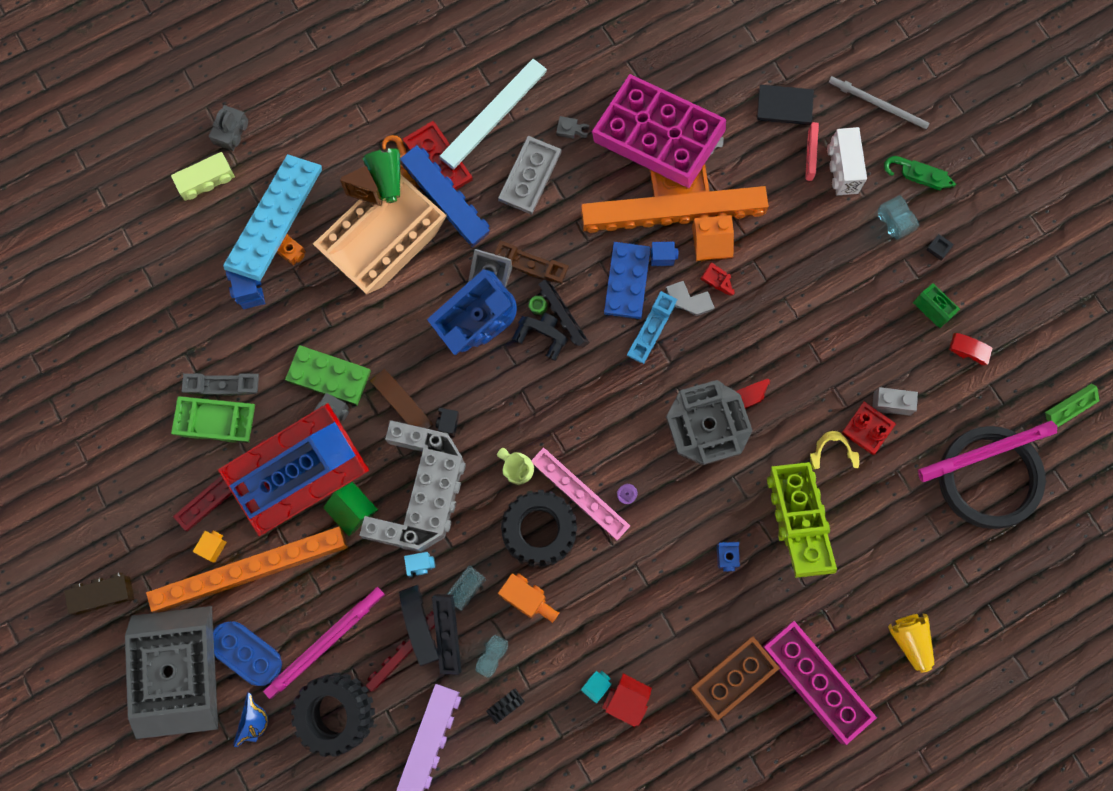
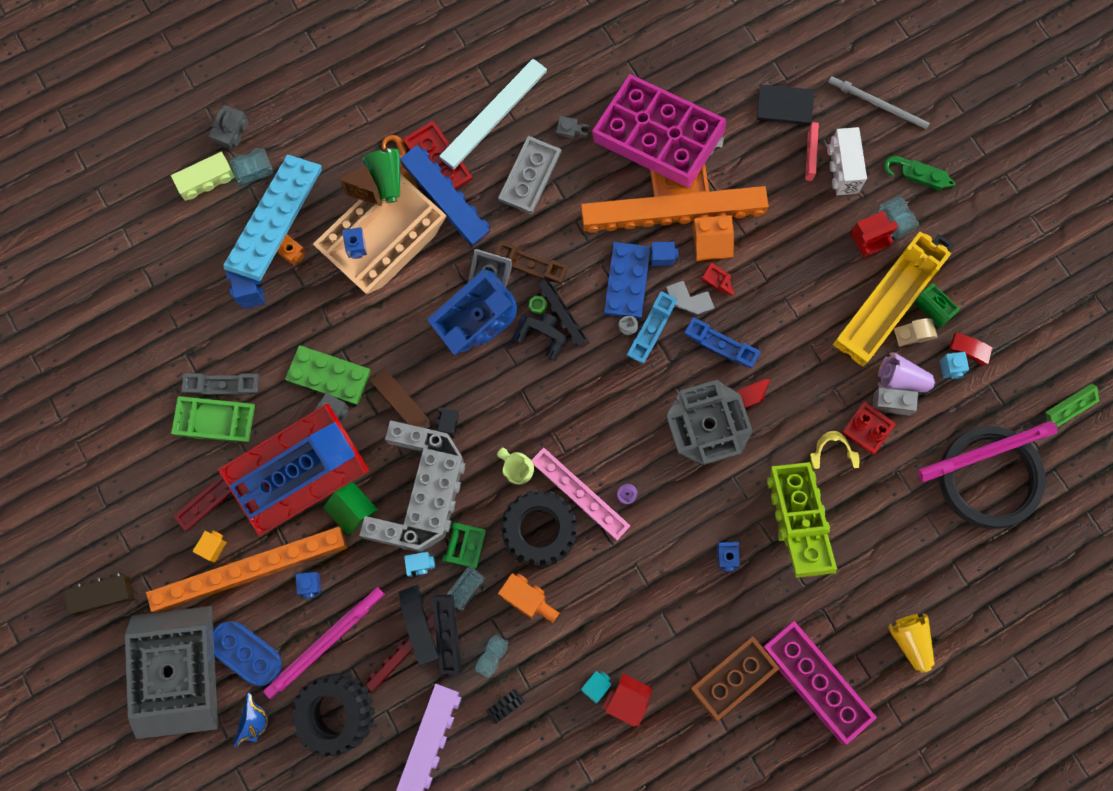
none -> clear light blue brick [229,148,274,185]
none -> blue brick [296,572,321,599]
none -> blue brick [342,227,367,259]
none -> green plate [442,522,486,569]
none -> light grey tile [619,316,638,335]
none -> blue slope [684,317,761,368]
none -> yellow brick [832,232,951,367]
none -> red plate [850,210,898,258]
none -> lavender cone [878,352,935,392]
none -> tan brick [894,318,938,347]
none -> medium azure brick [940,352,969,379]

